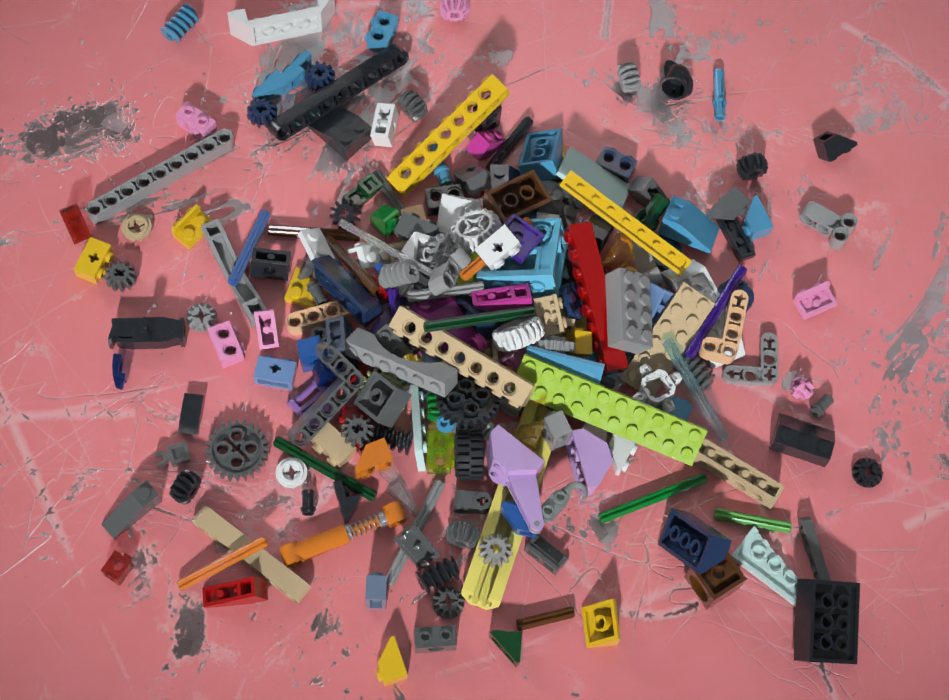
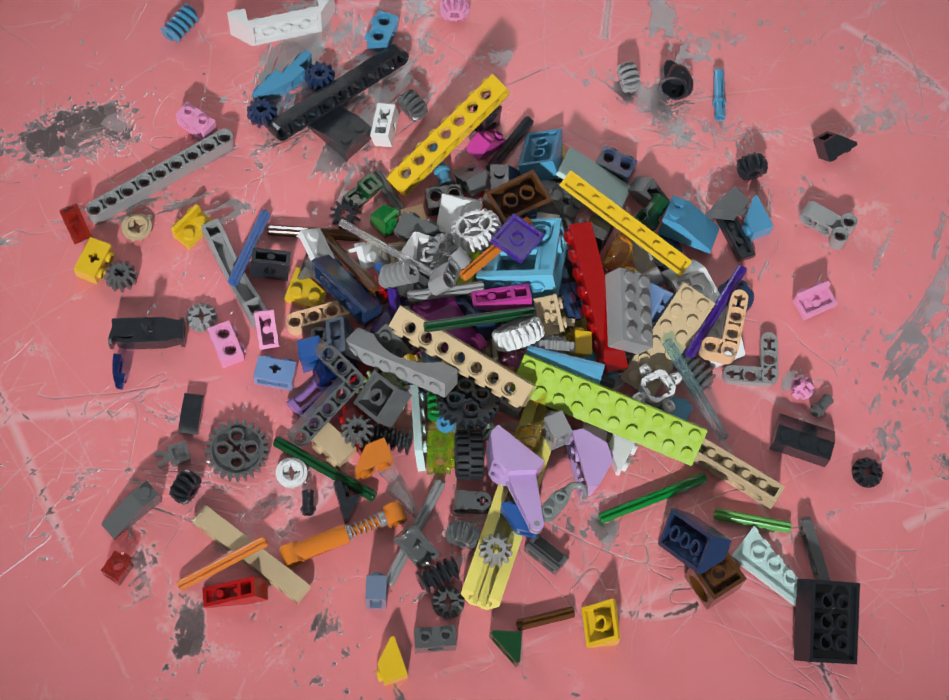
dark grey pin [306,280,328,306] -> none
white brick [474,224,521,271] -> none

